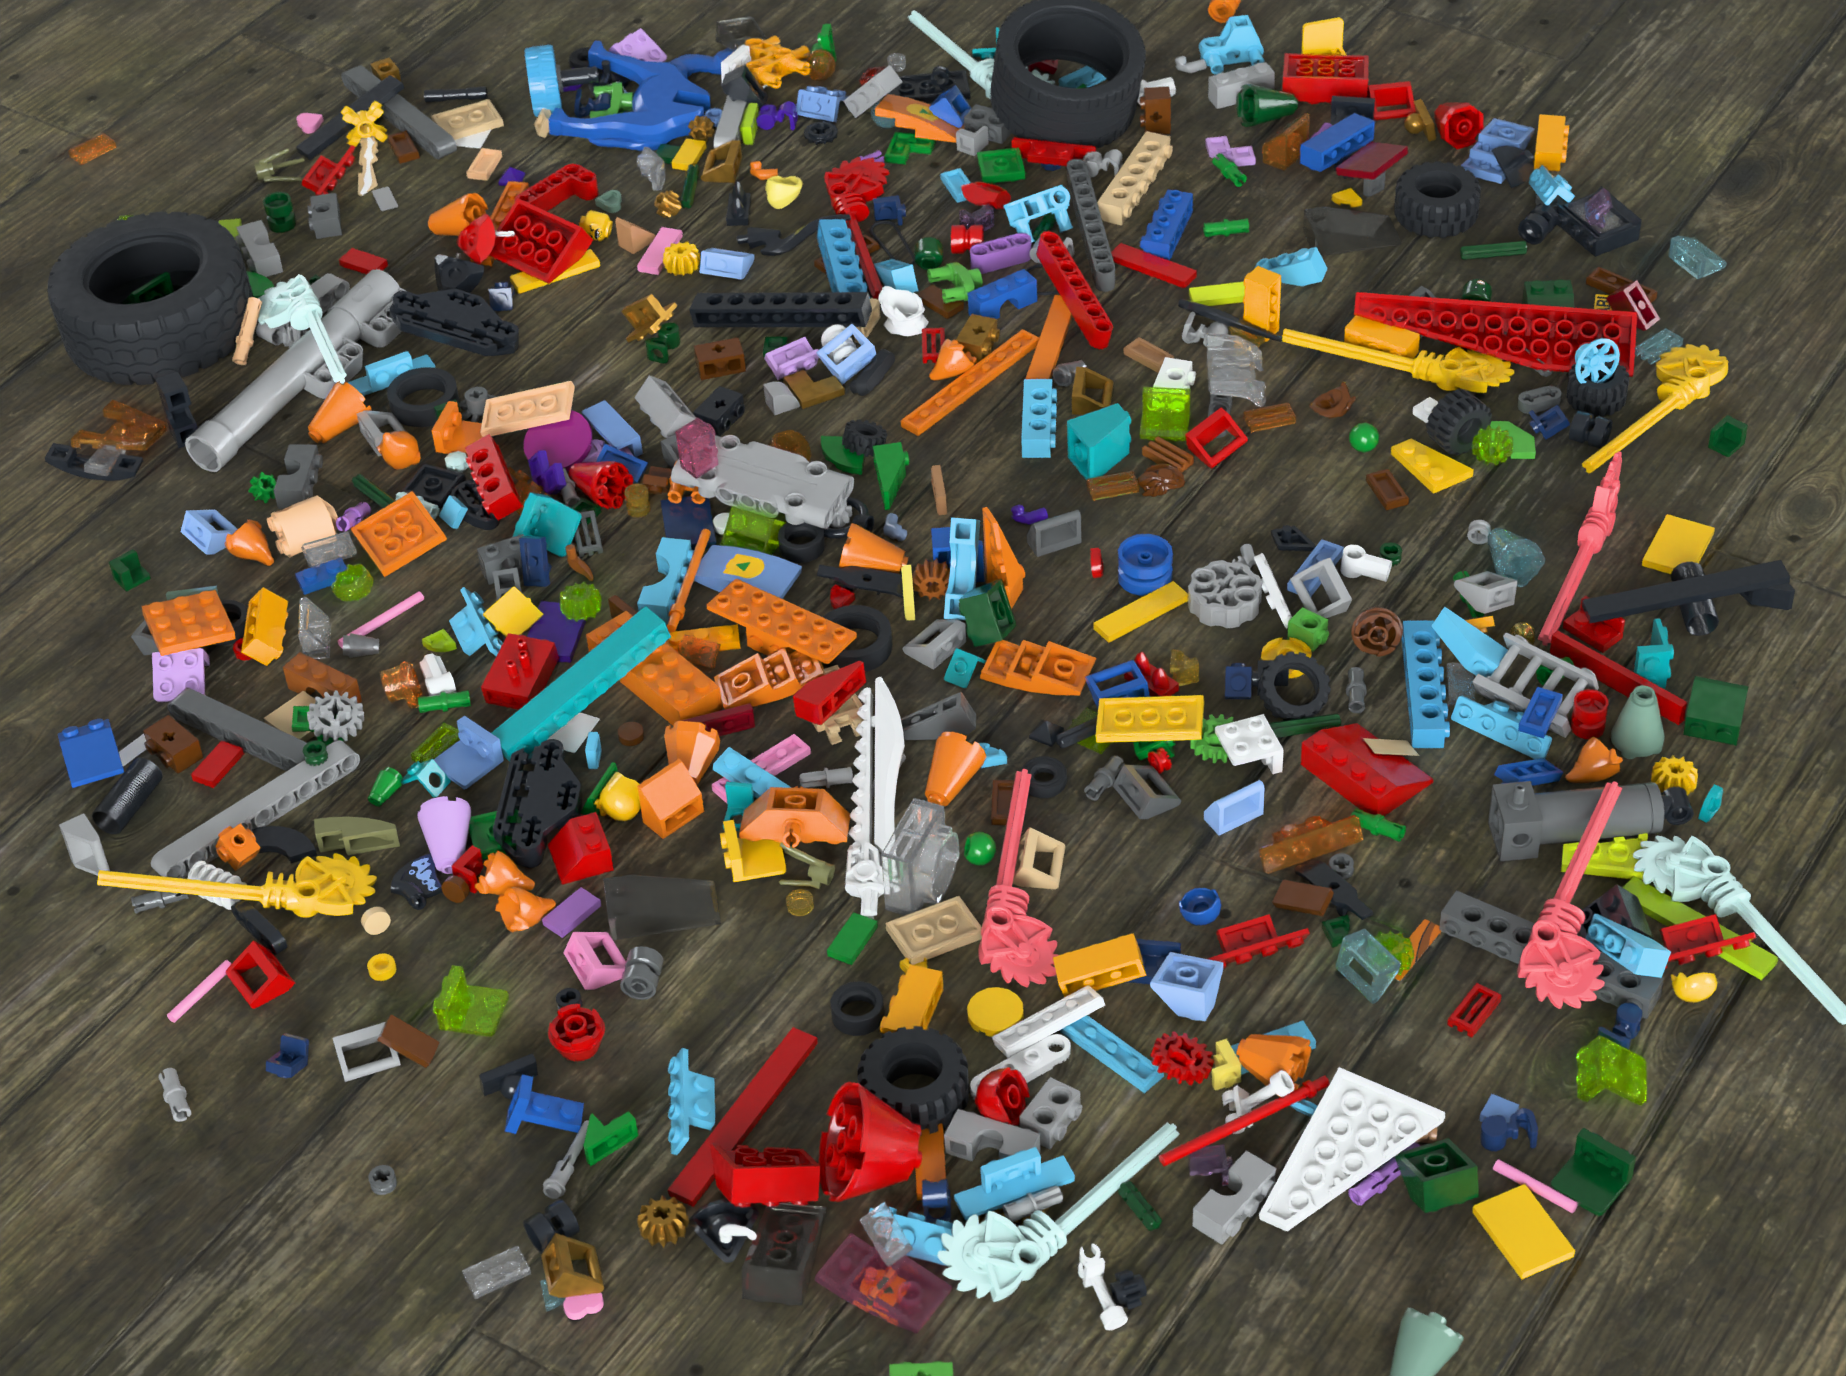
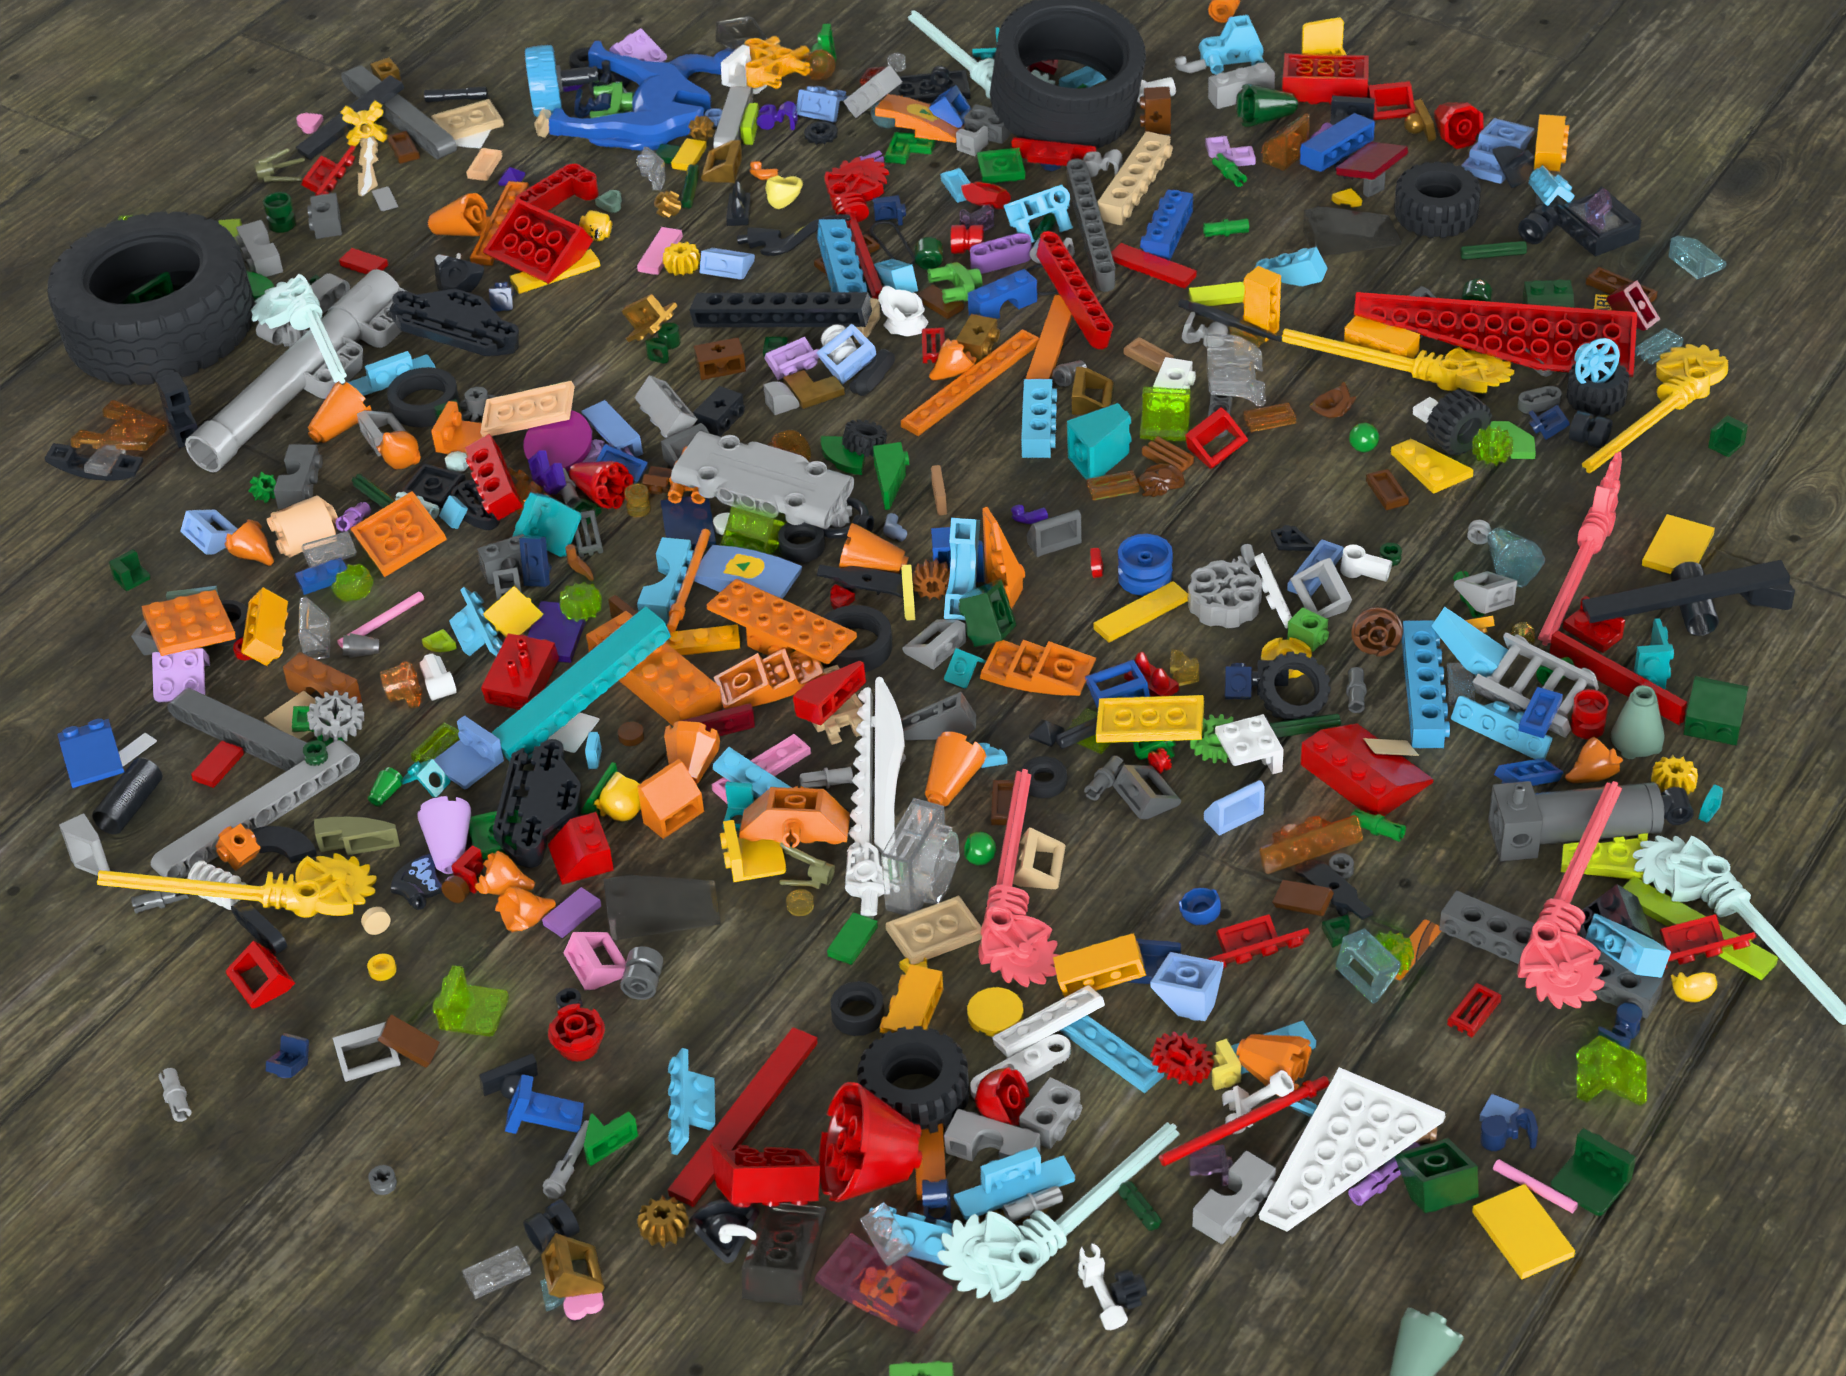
clear orange tile [68,133,116,165] -> none
reddish brown brick [143,715,203,774] -> none
bright pink bar [167,960,231,1023] -> none
light nougat pin [232,297,263,365] -> none
green pin [418,690,471,713] -> none
red hat [457,214,515,264] -> none
medium nougat slope [615,217,656,254] -> none
clear pink brick [676,418,719,479] -> none
clear orange bracket [678,635,721,669] -> none
black arch [721,65,768,111] -> none

